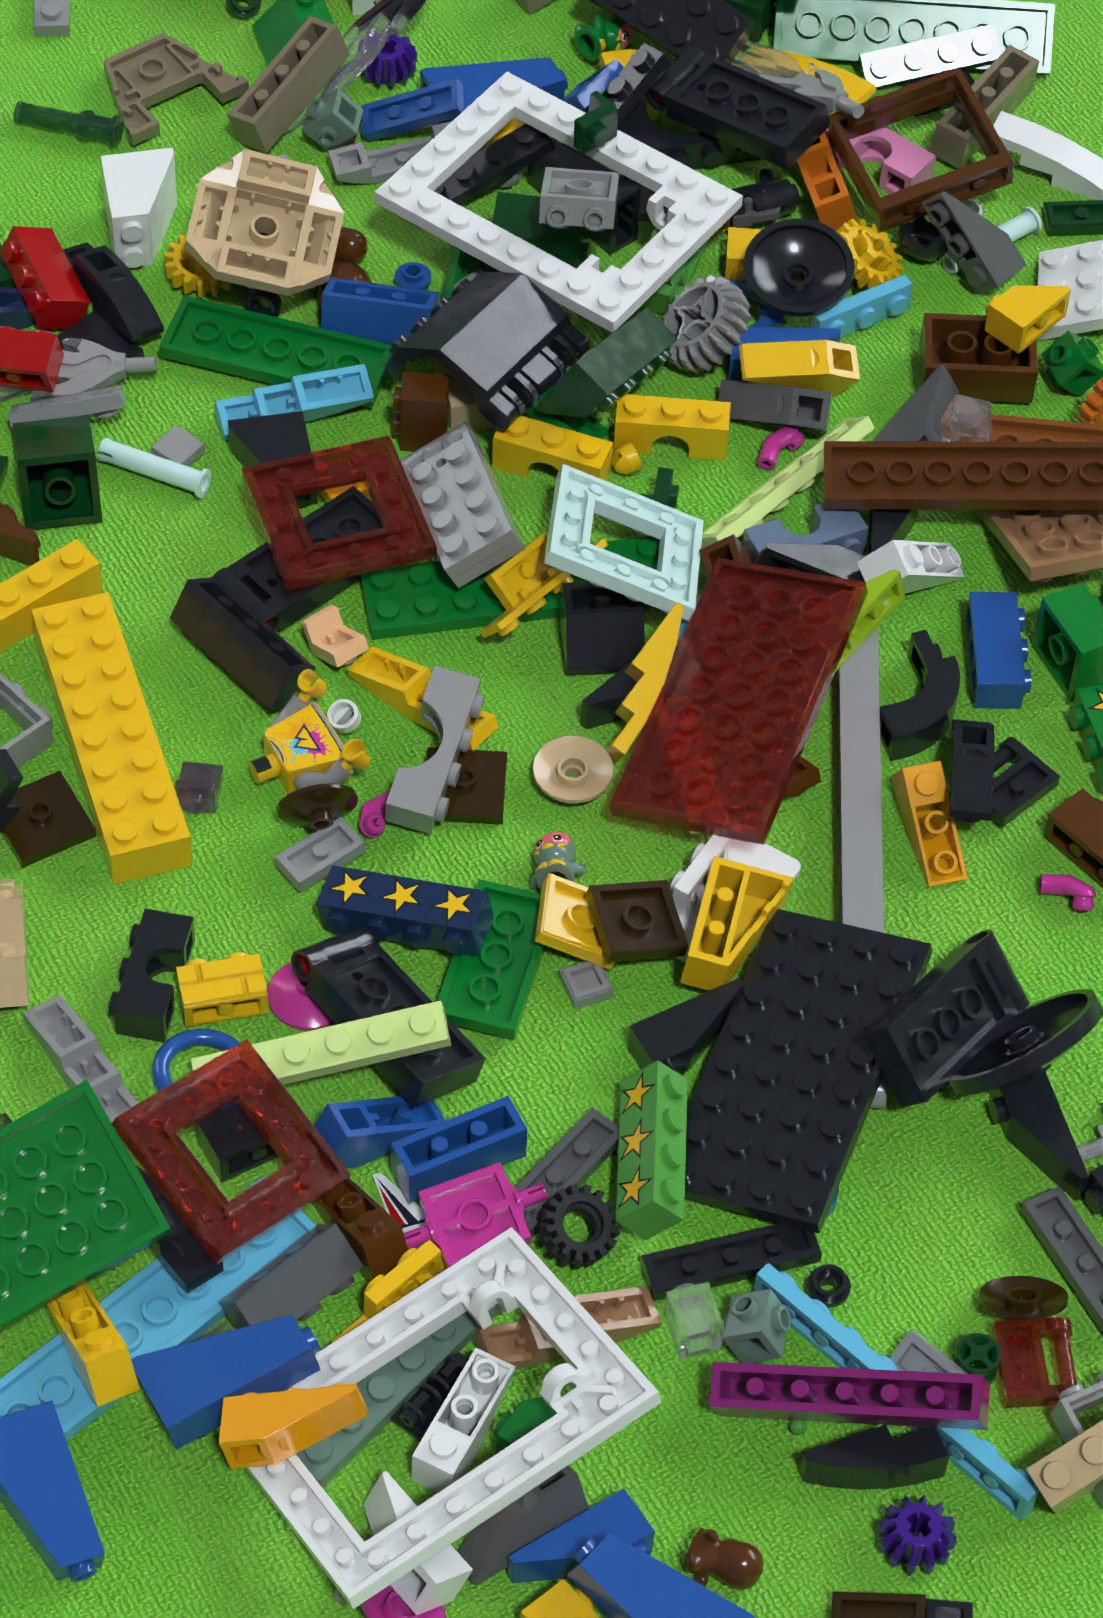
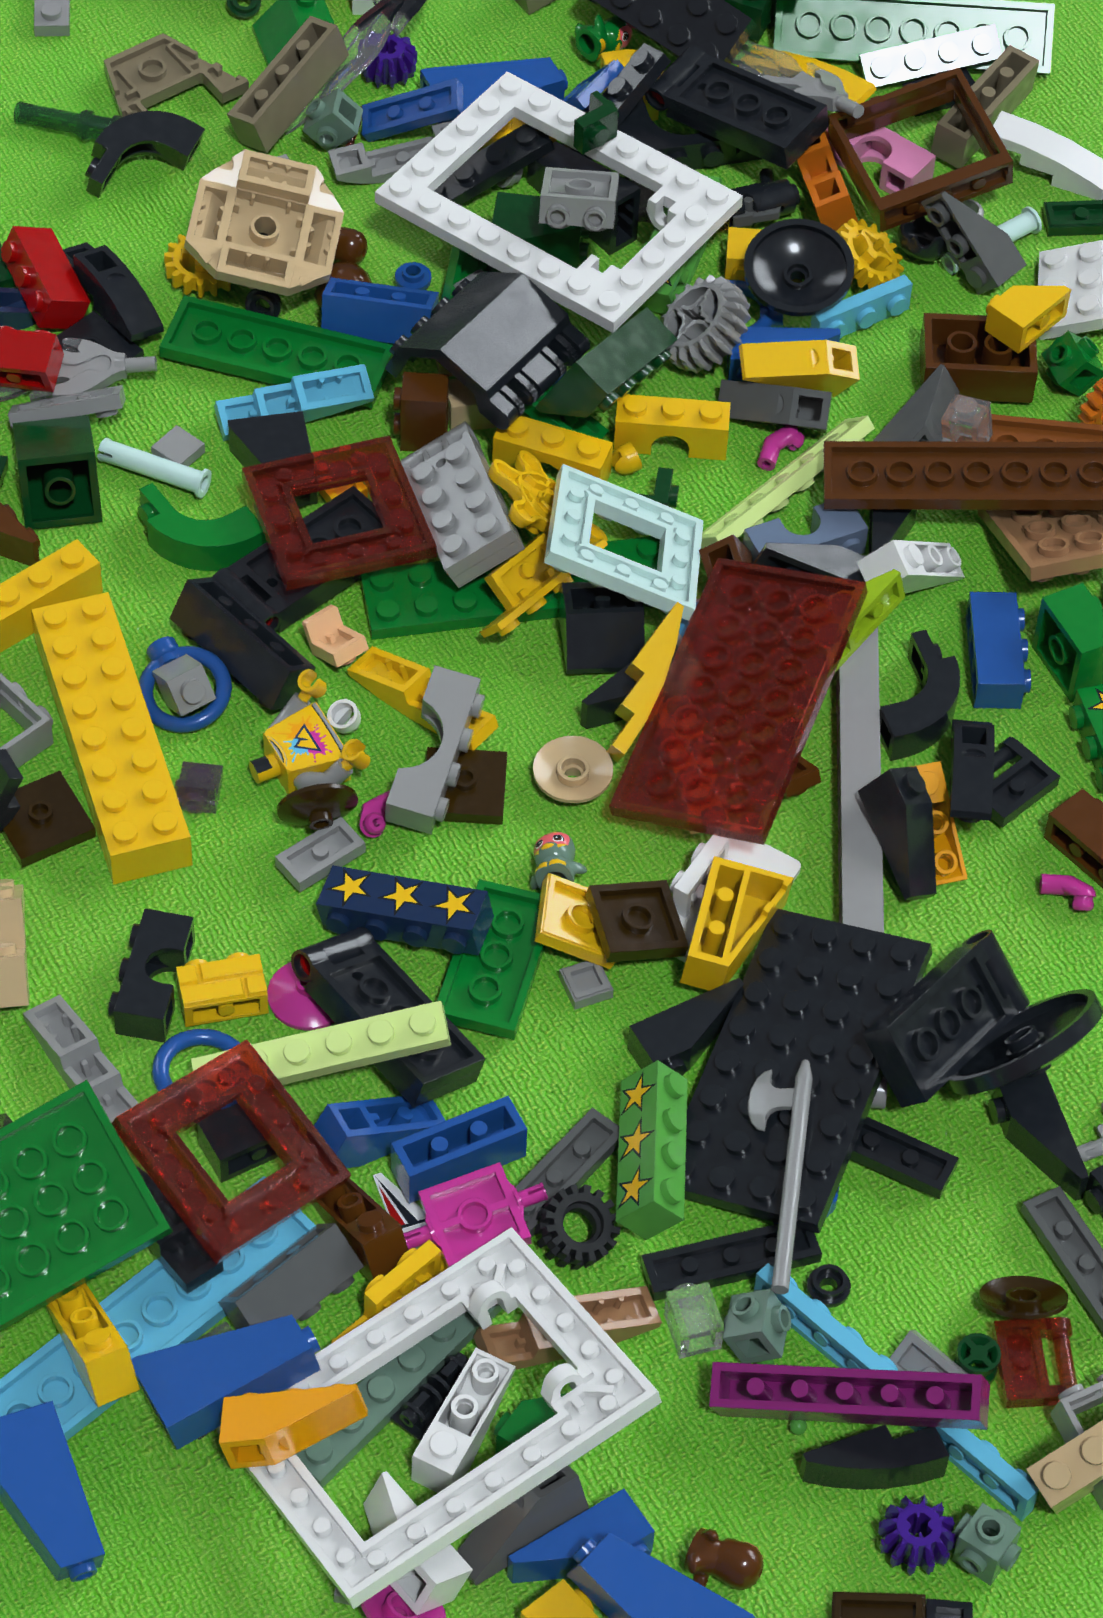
white slope [101,148,177,268] -> none
none -> black arch [85,111,205,198]
none -> green arch [138,483,267,571]
none -> blue piece [139,636,232,733]
none -> light grey brick [152,654,216,717]
none -> yellow plate [488,450,608,544]
none -> light grey piece [748,1059,813,1294]
none -> black plate [850,1117,959,1199]
none -> black slope [858,766,937,900]
none -> sand green brick [952,1503,1022,1586]

